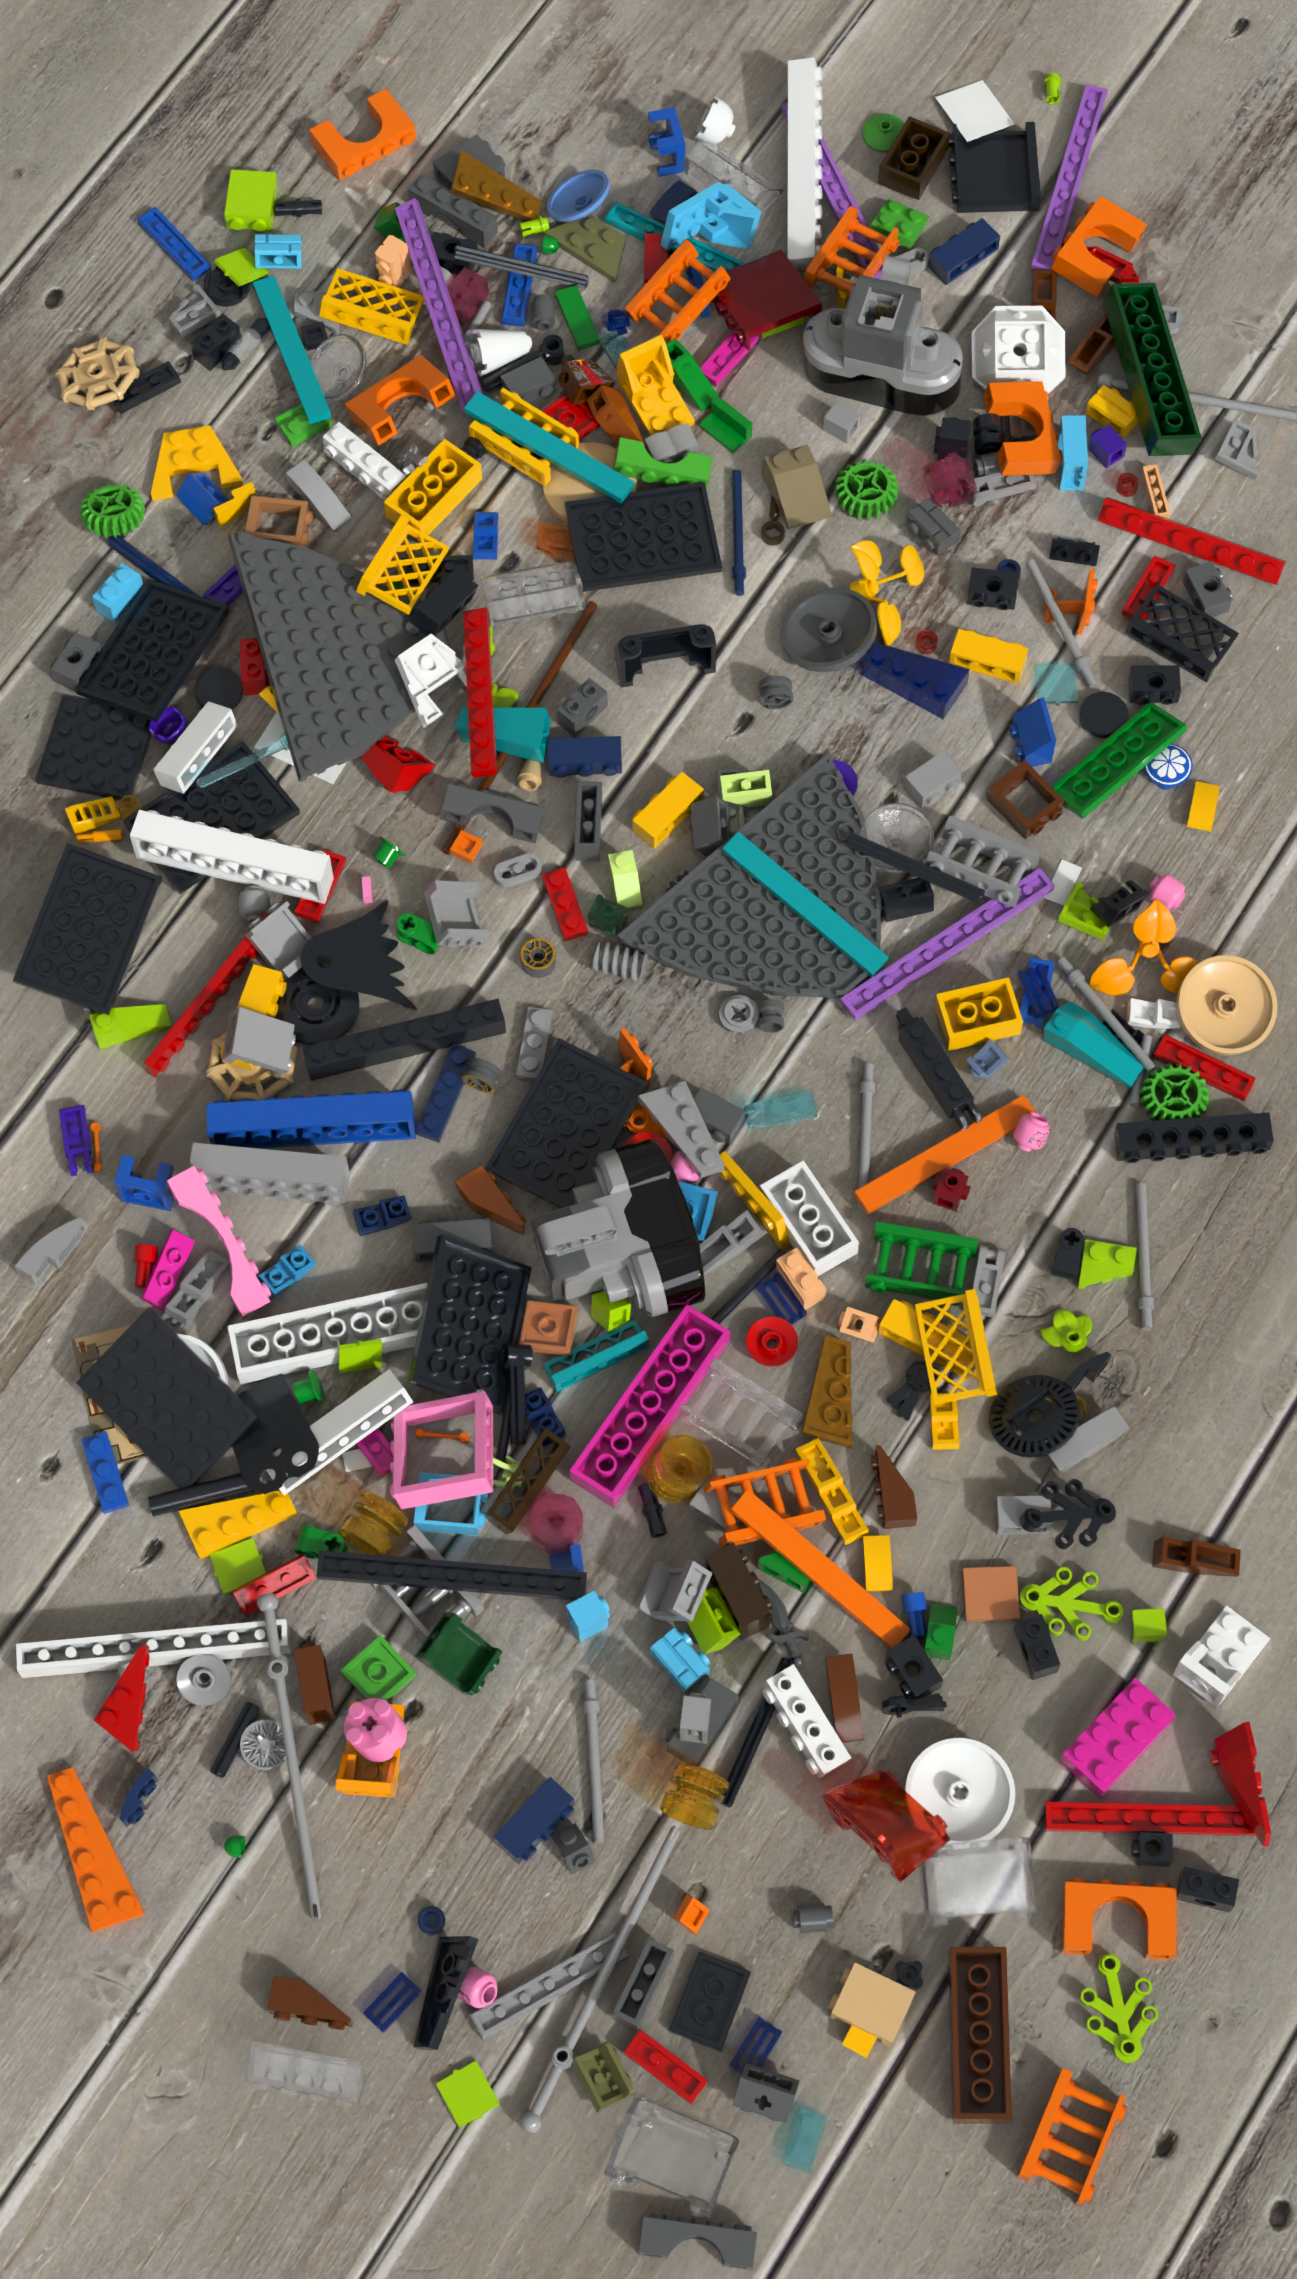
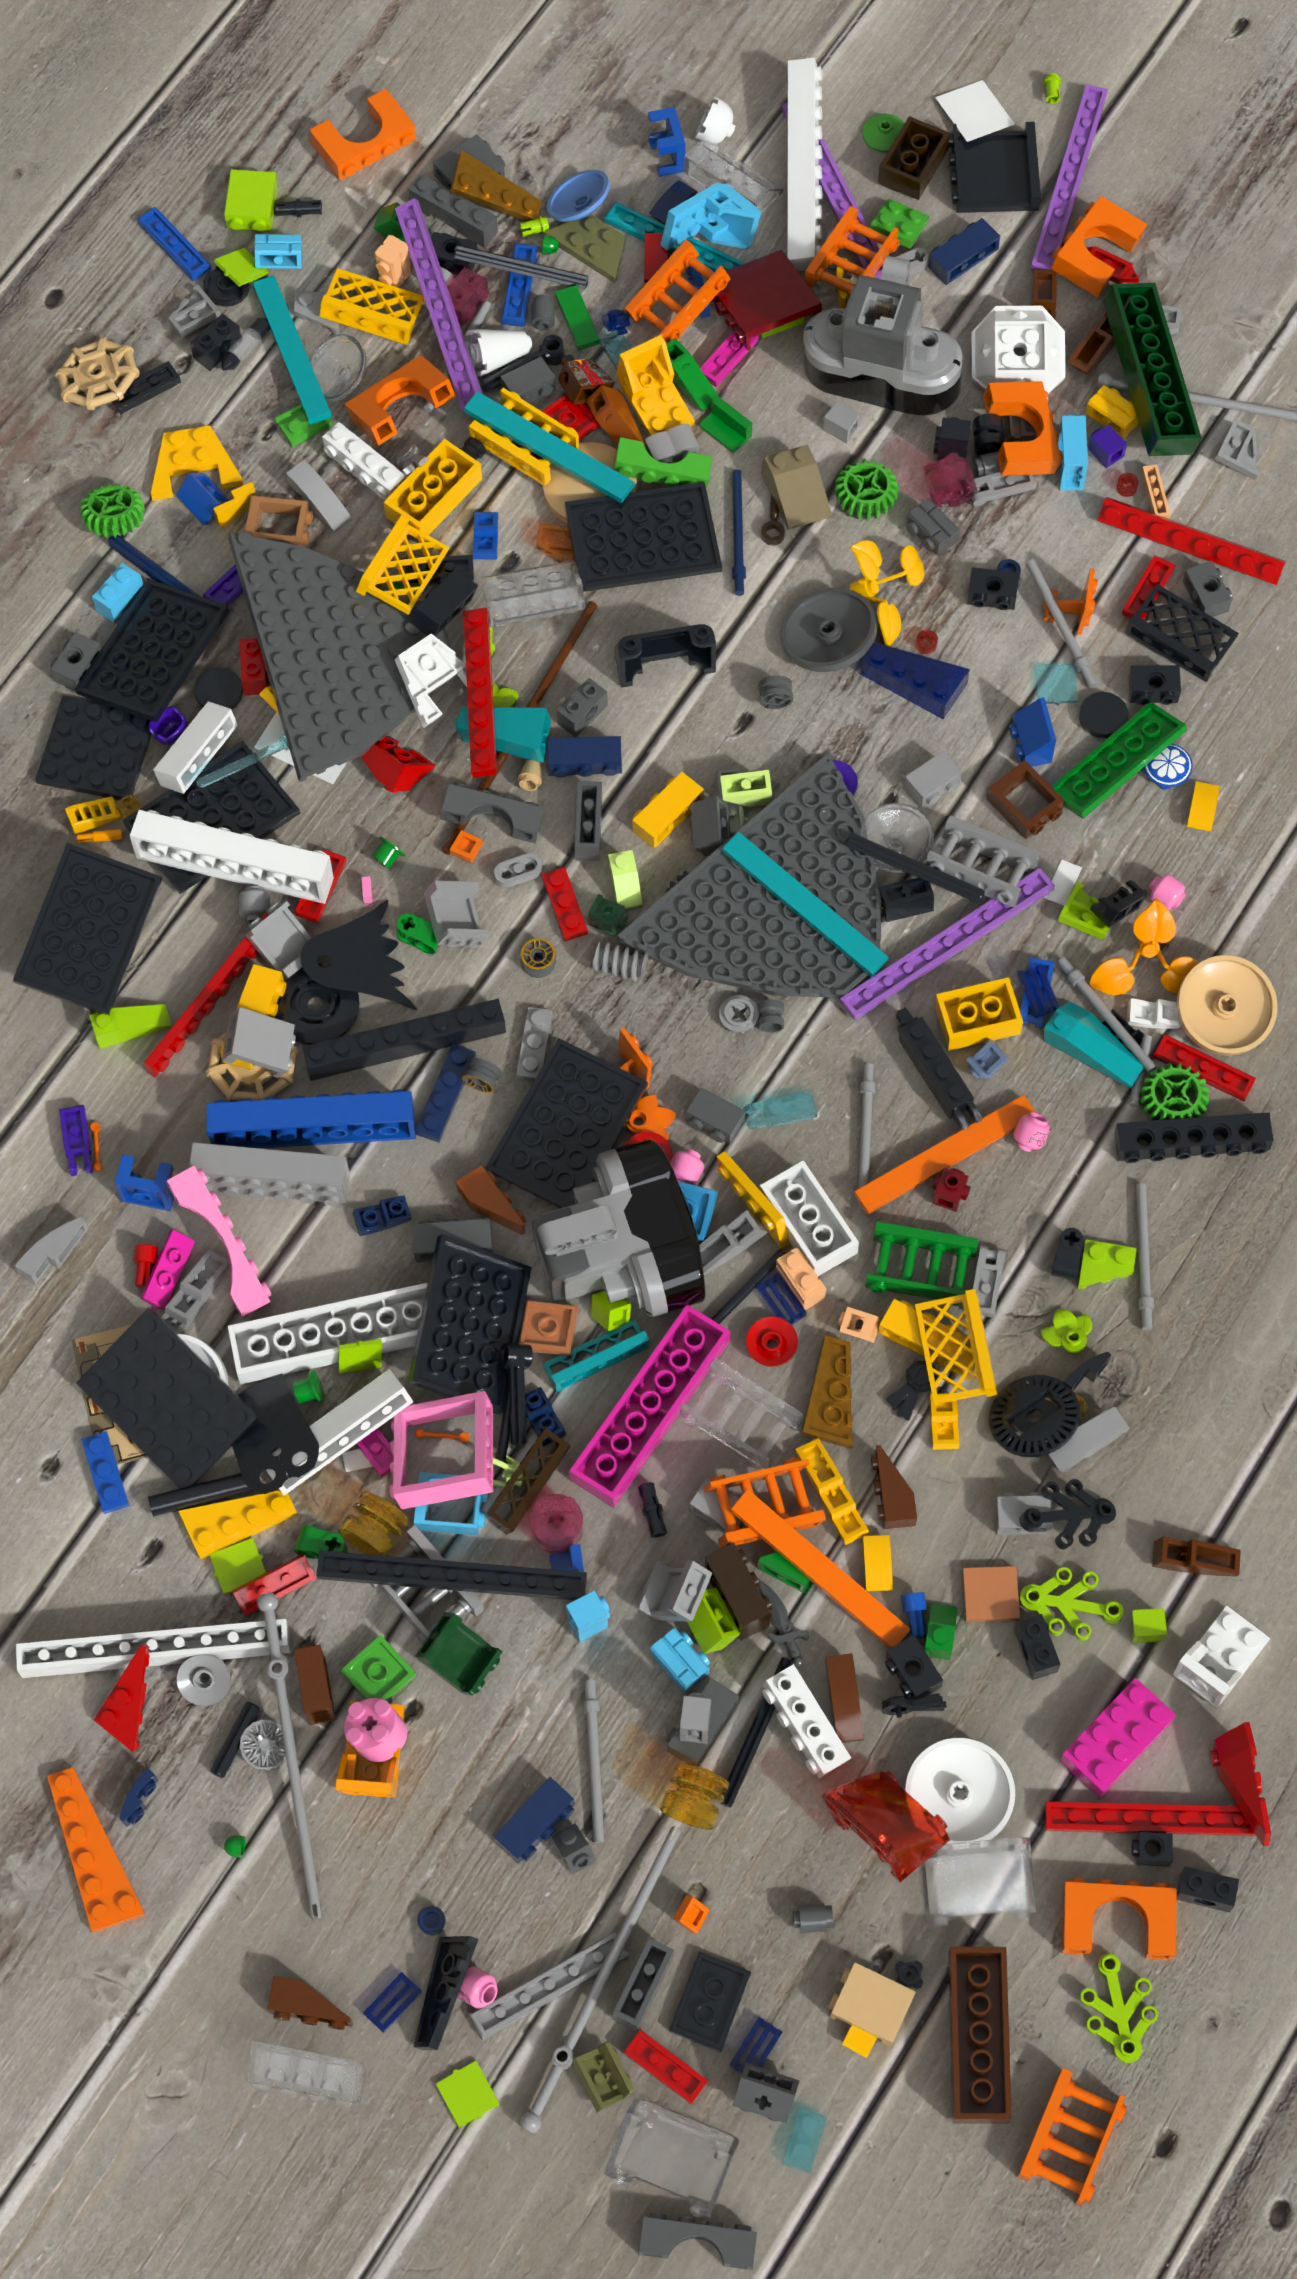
dark azure slope [258,1245,316,1299] -> none
black plate [301,322,329,351] -> none
light grey wing [637,1081,725,1178] -> none
clear yellow wheel [647,1435,713,1503] -> none
yellow brick [949,629,1028,684] -> none
black hinge [1049,536,1100,566] -> none

